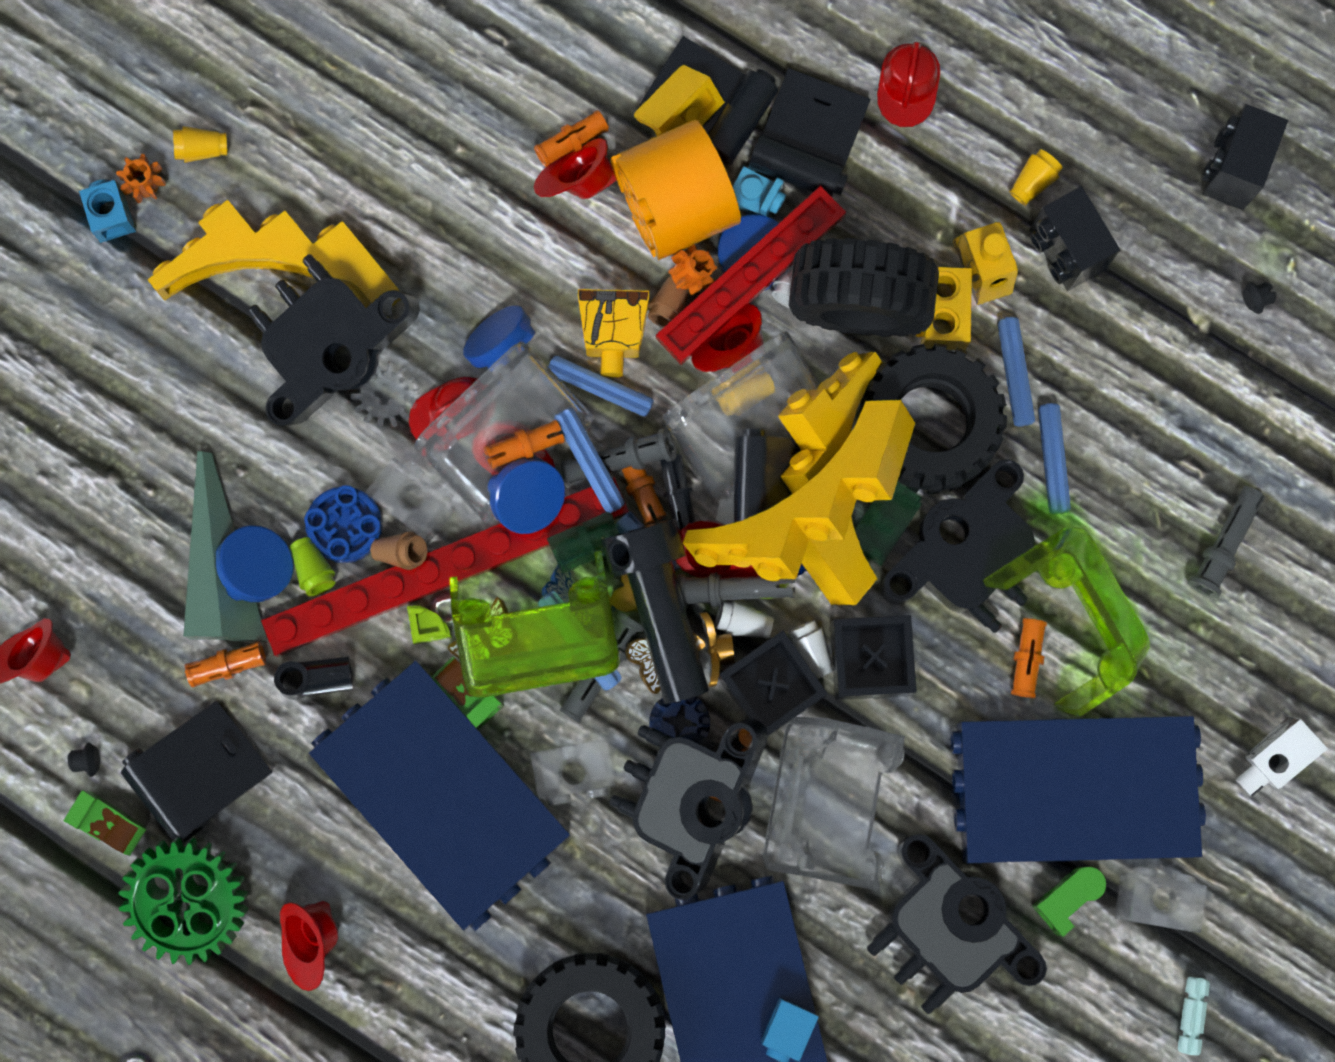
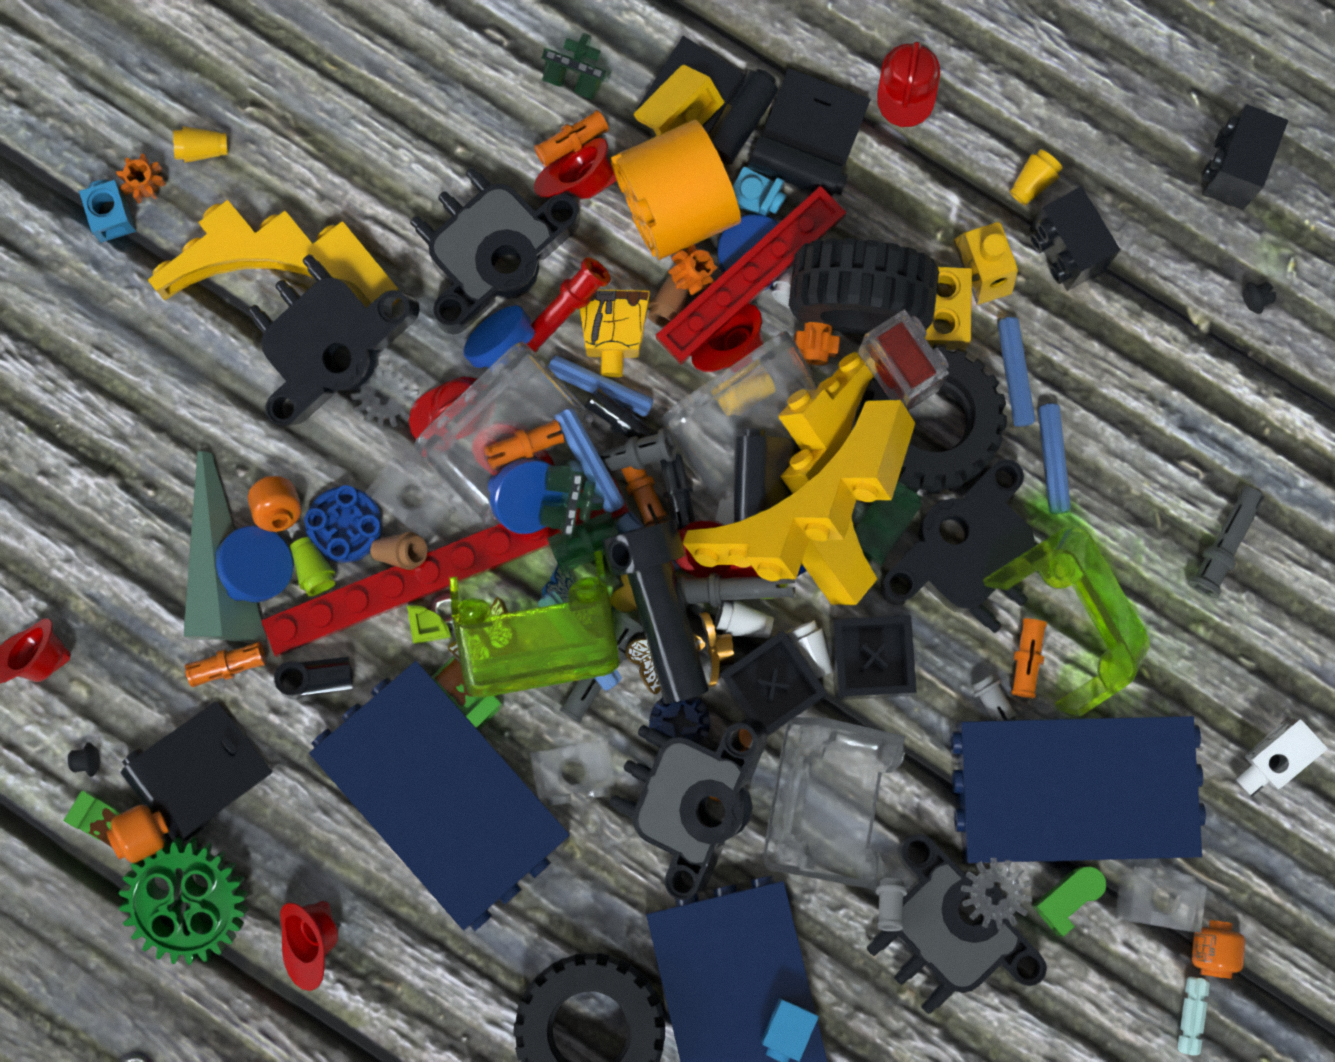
none -> orange head [106,804,170,863]
none -> orange head [247,476,302,532]
none -> black piece [410,167,580,335]
none -> red pin [522,257,611,353]
none -> clear green hips [538,460,604,538]
none -> clear green hips [541,33,612,100]
none -> black pin [584,387,658,439]
none -> orange gear [793,322,840,366]
none -> piece [858,309,949,411]
none -> light grey pin [875,878,907,931]
none -> clear gear [961,858,1032,930]
none -> light grey pin [972,674,1017,721]
none -> orange head [1192,920,1246,979]

